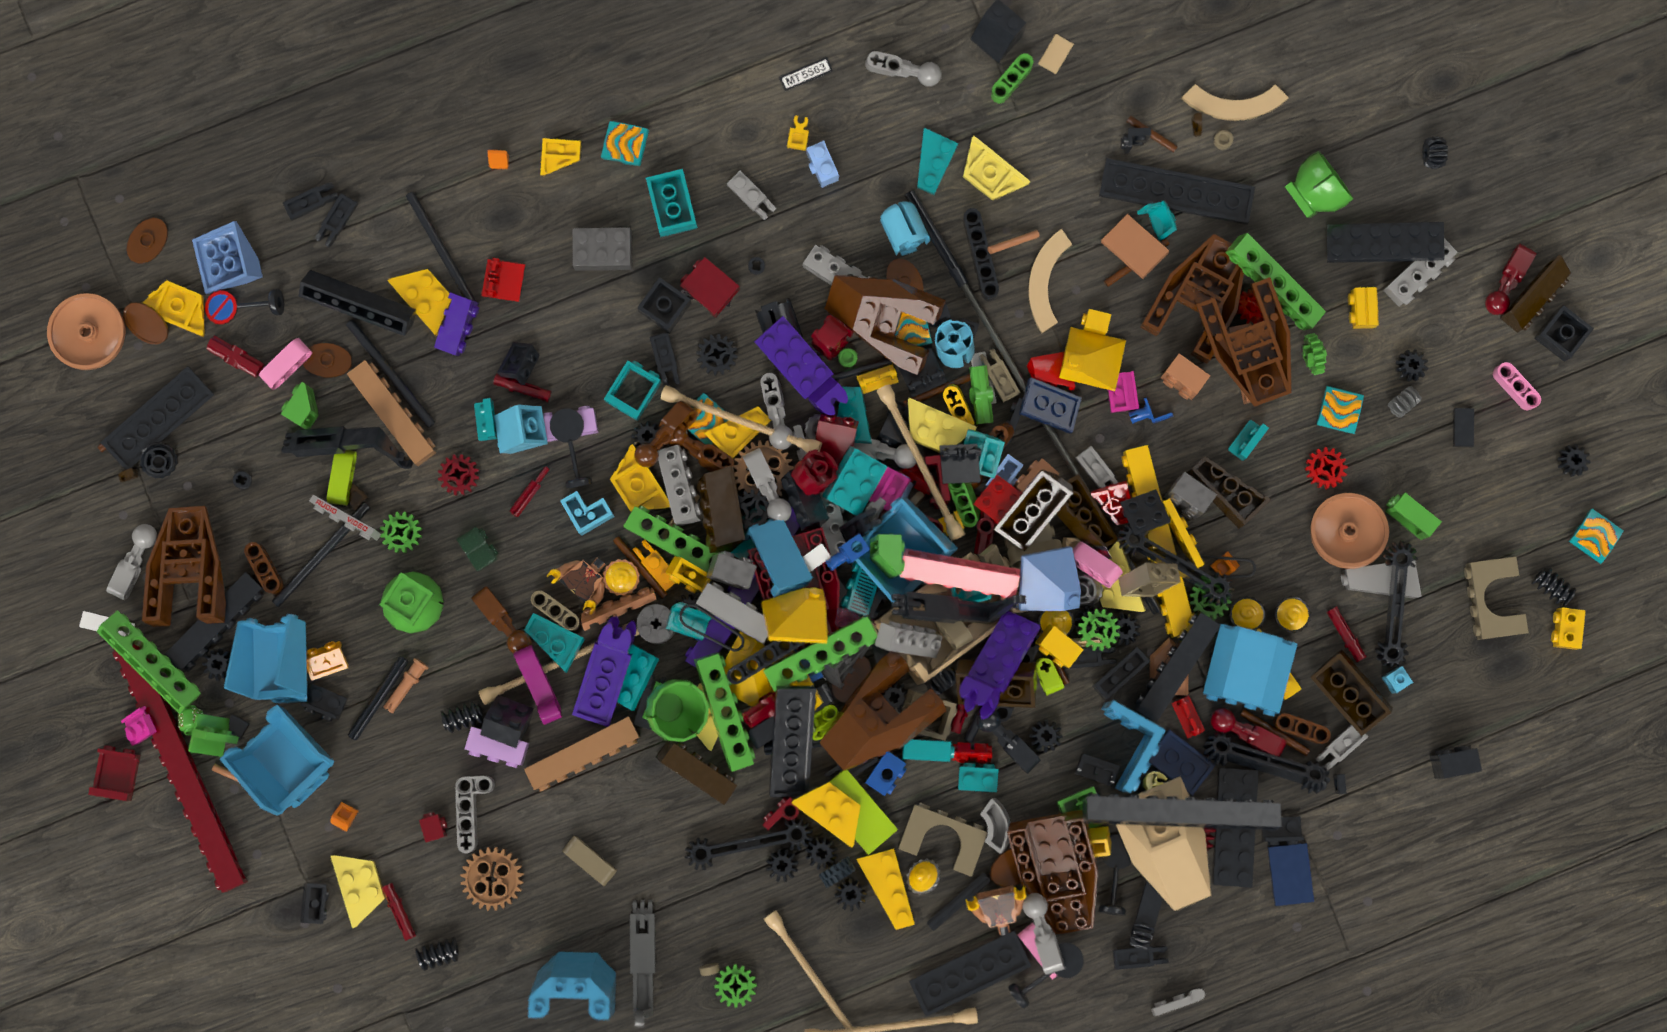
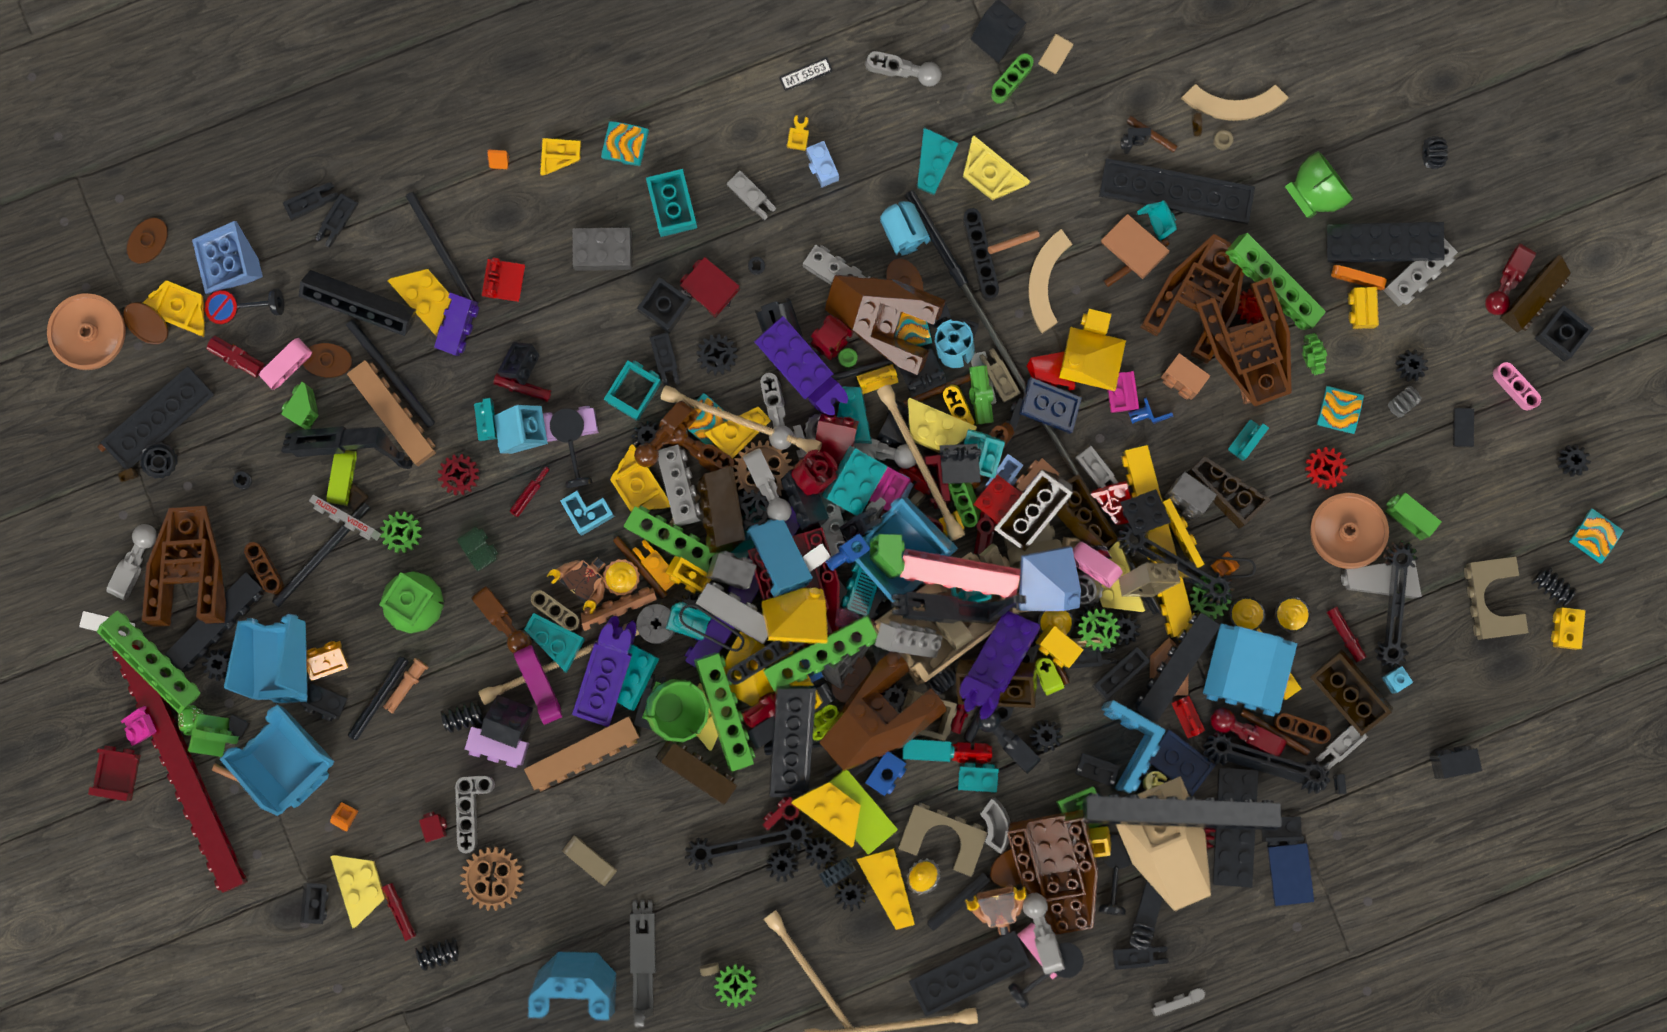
none -> orange beam [1331,265,1387,290]

